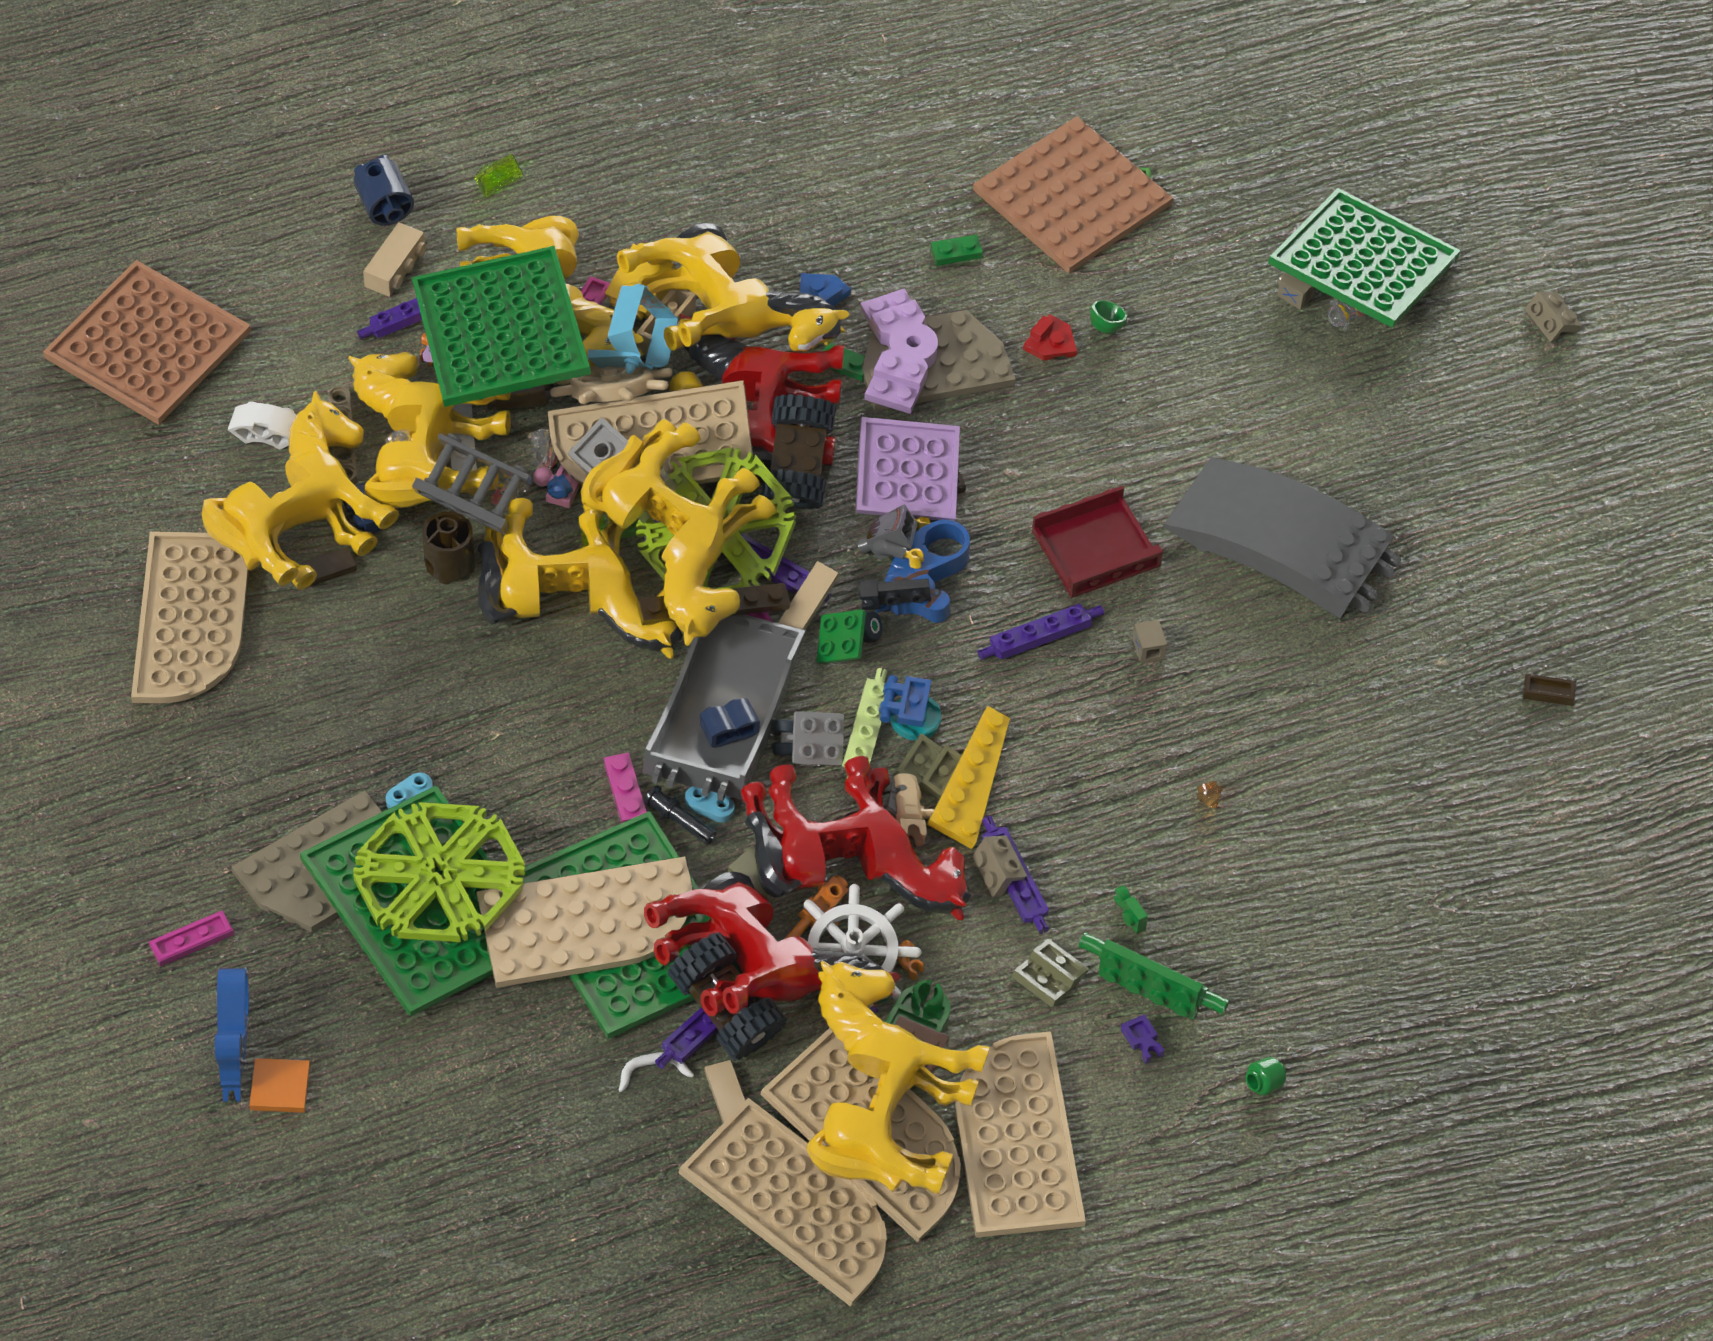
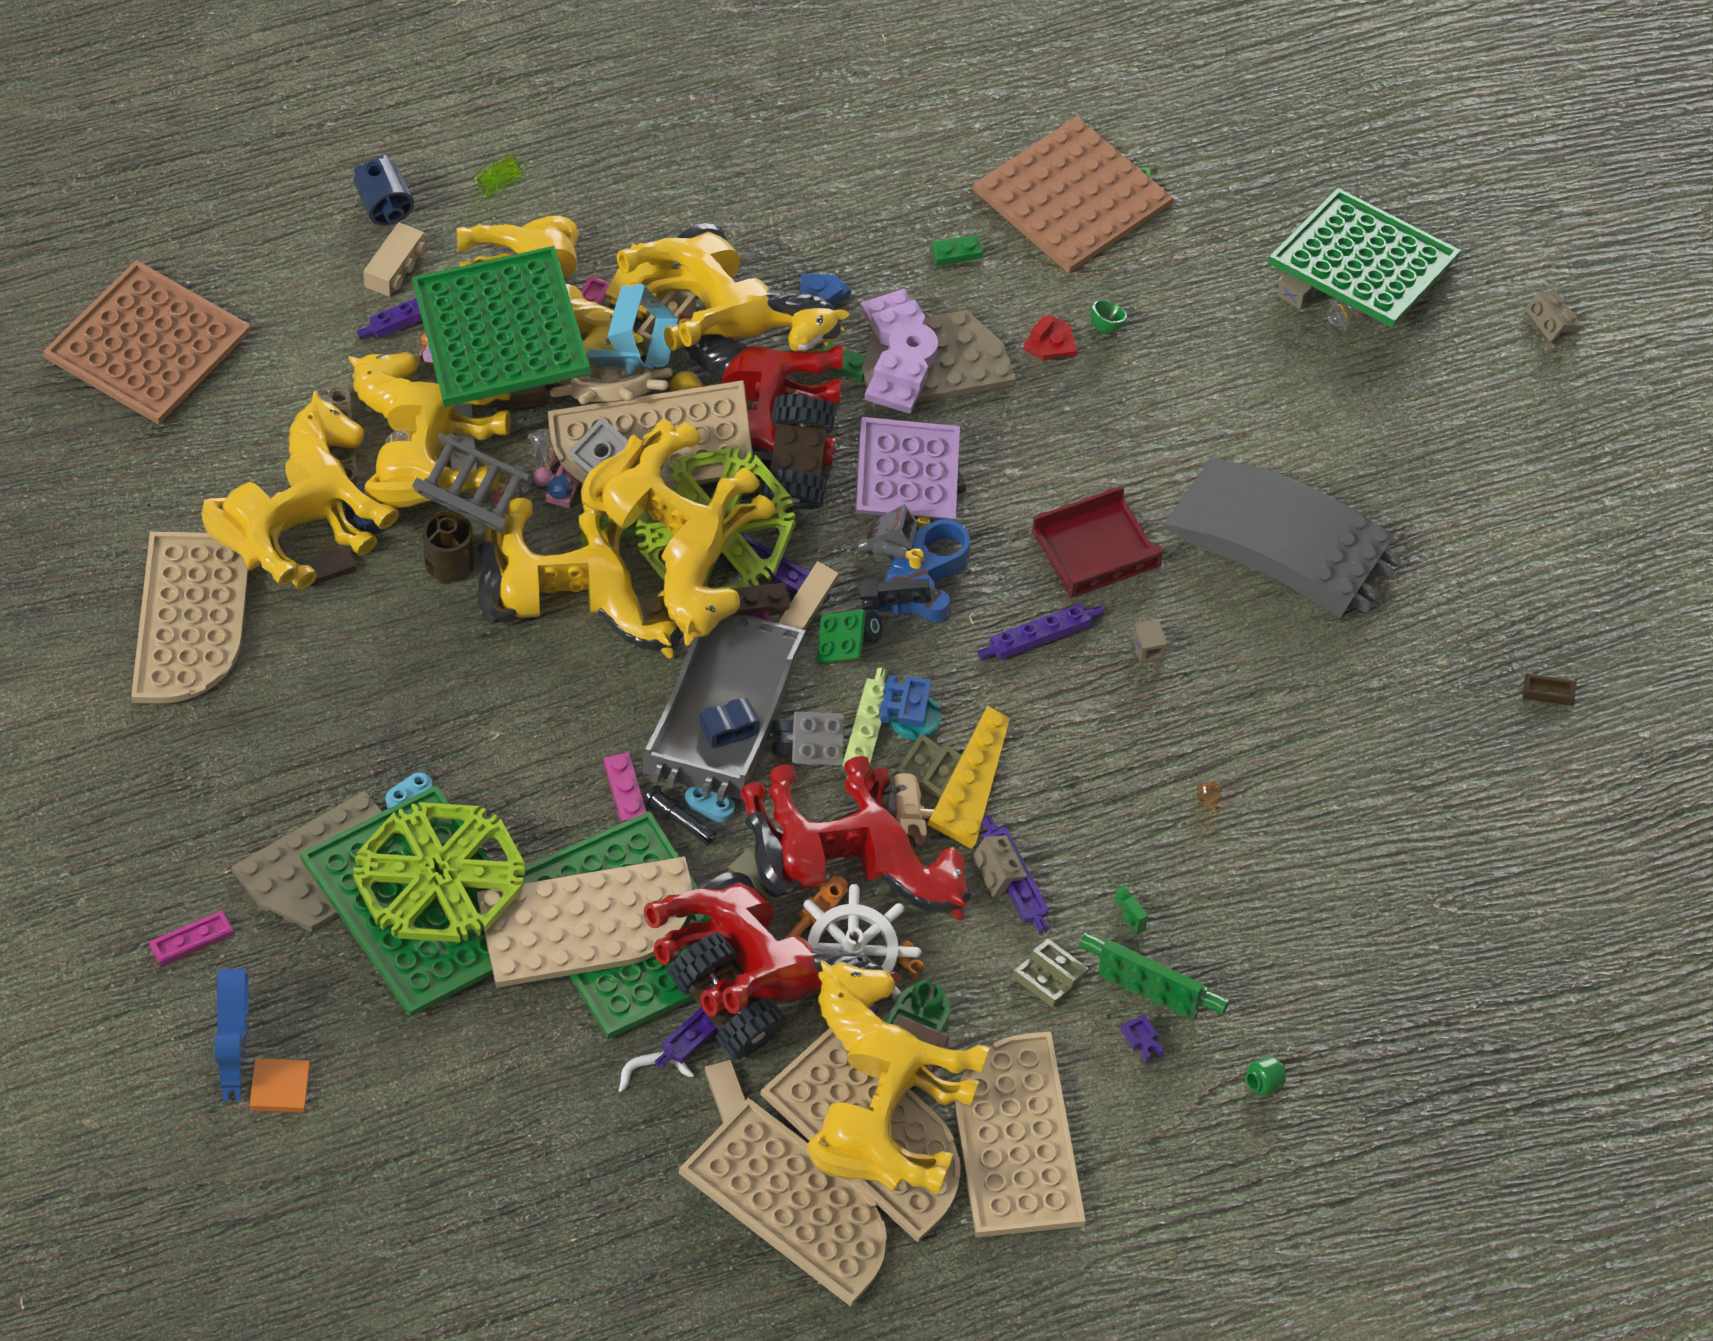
white brick [228,402,296,450] -> none

